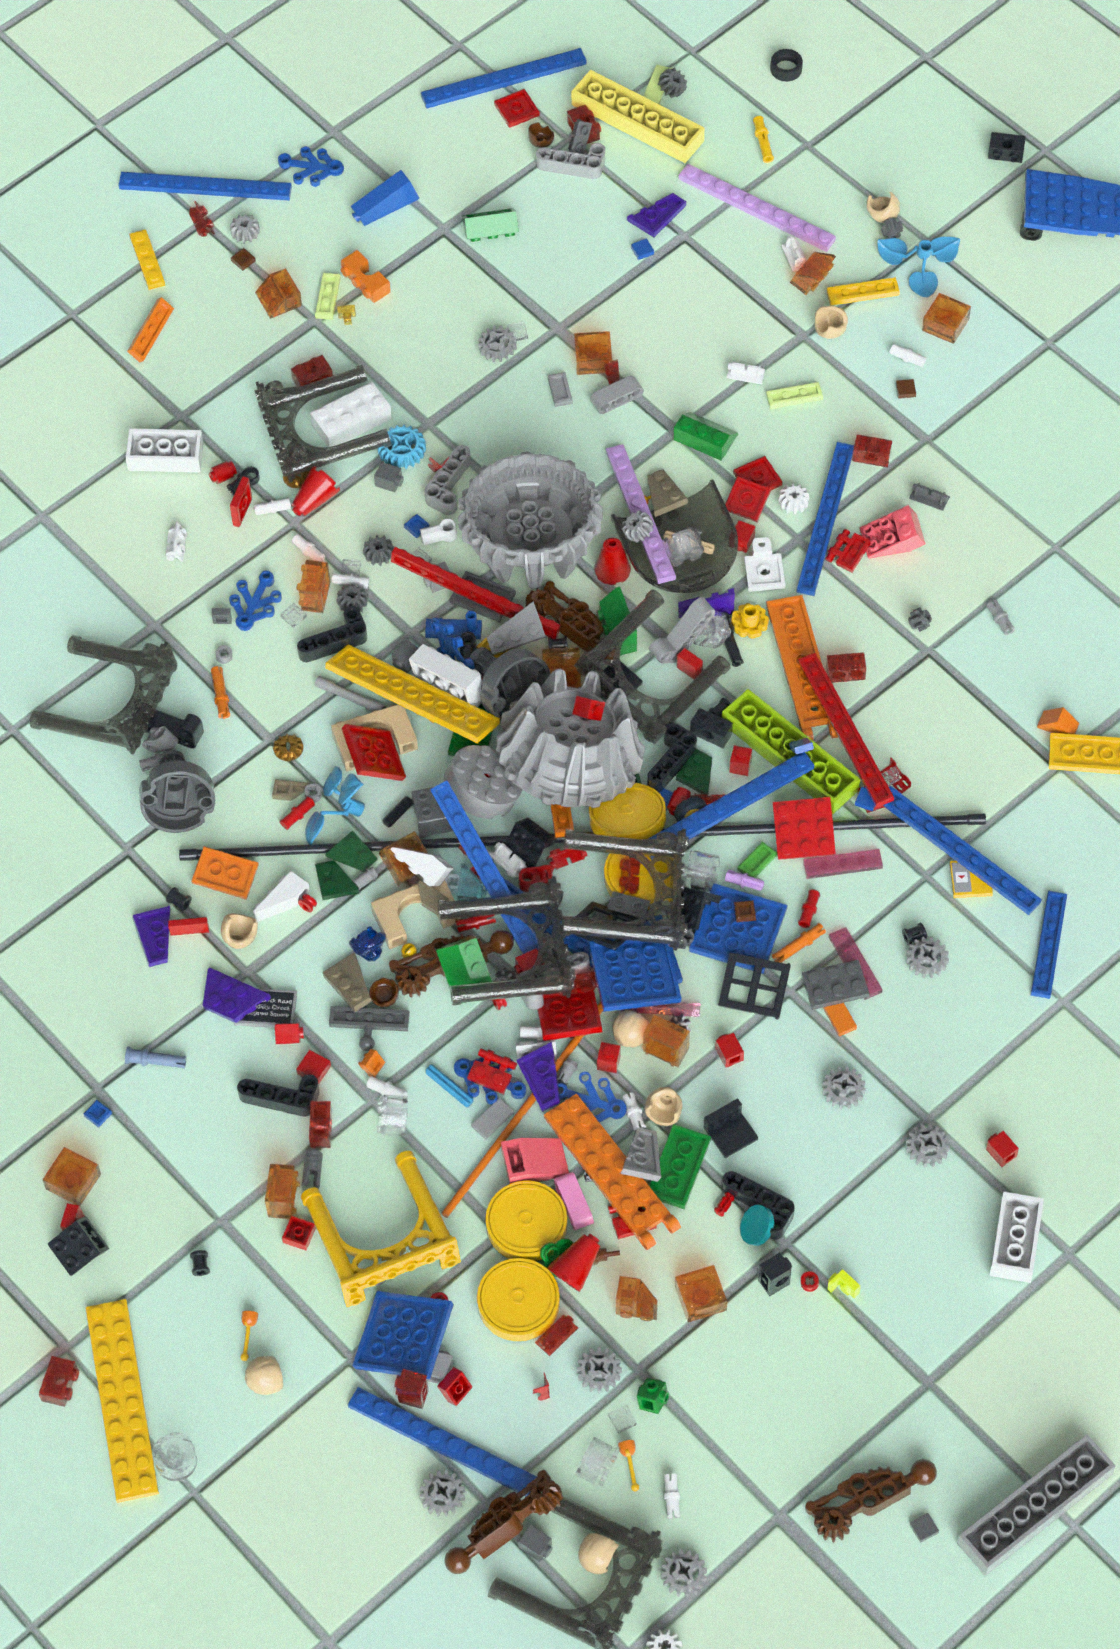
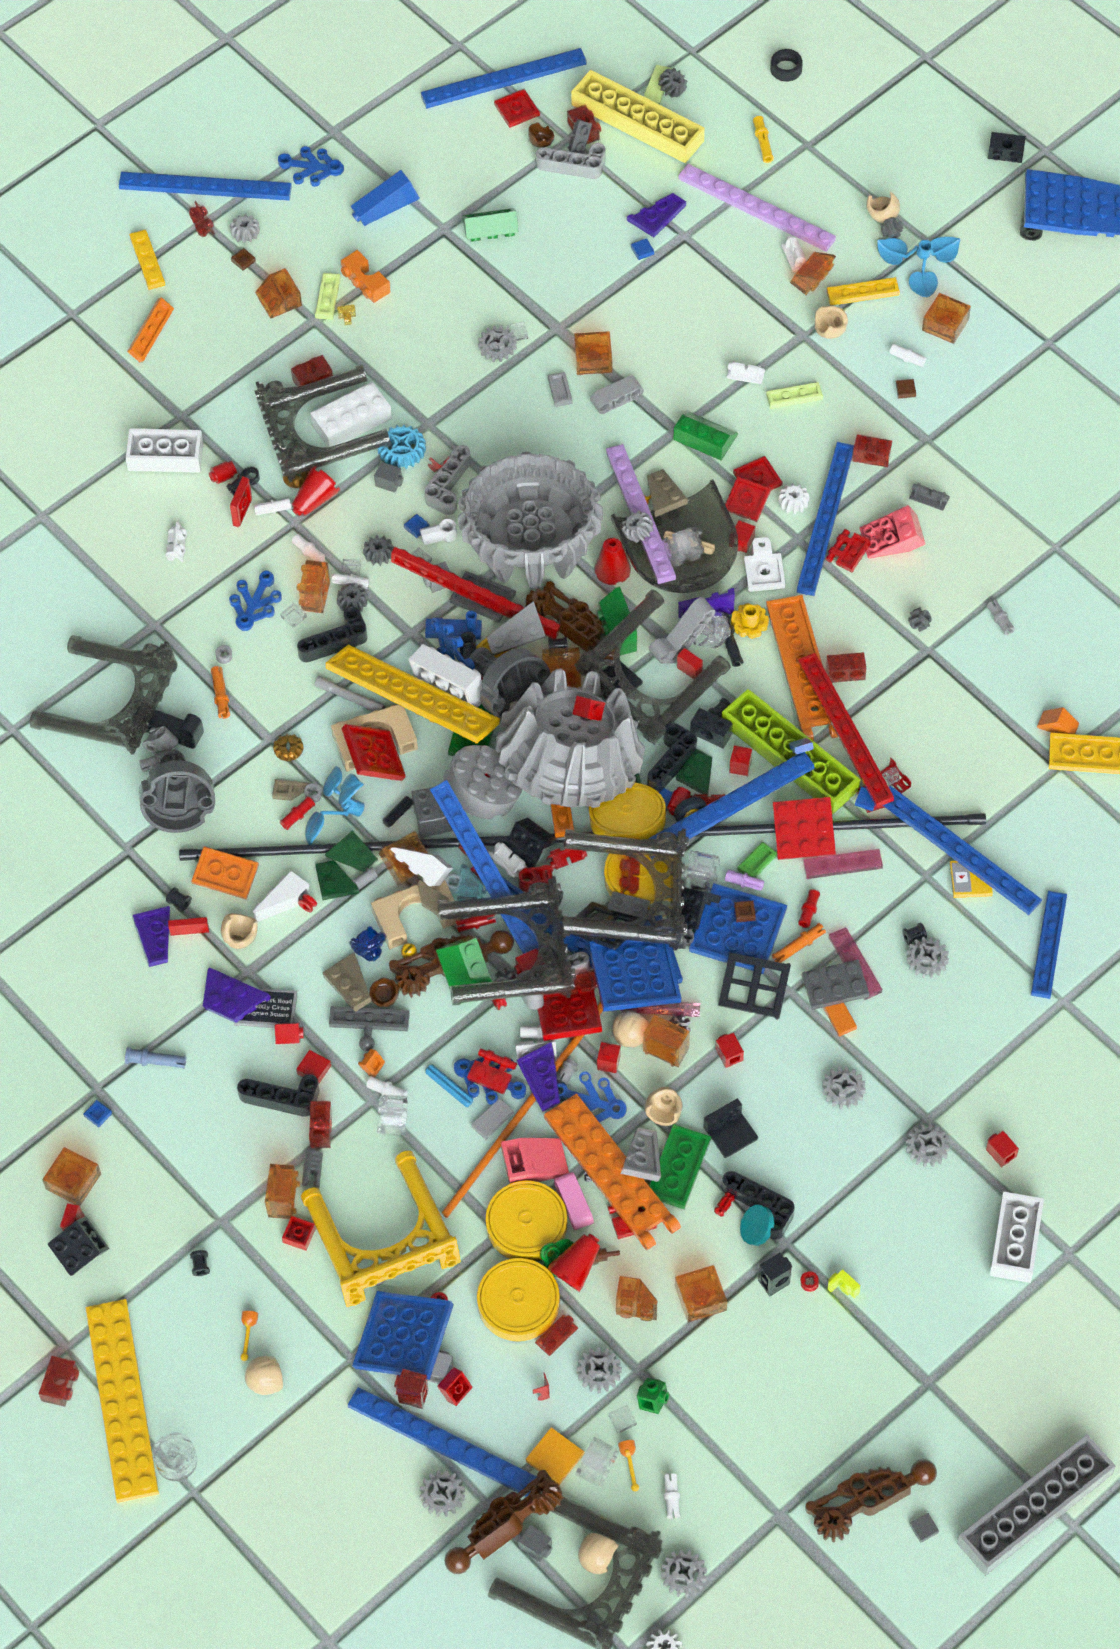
dark grey tile [212,608,232,624] -> none
dark grey brick [392,640,419,673] -> none
clear red helmet [604,359,620,385] -> none
white pin [622,1093,646,1132] -> none
none -> light orange tile [525,1427,585,1485]

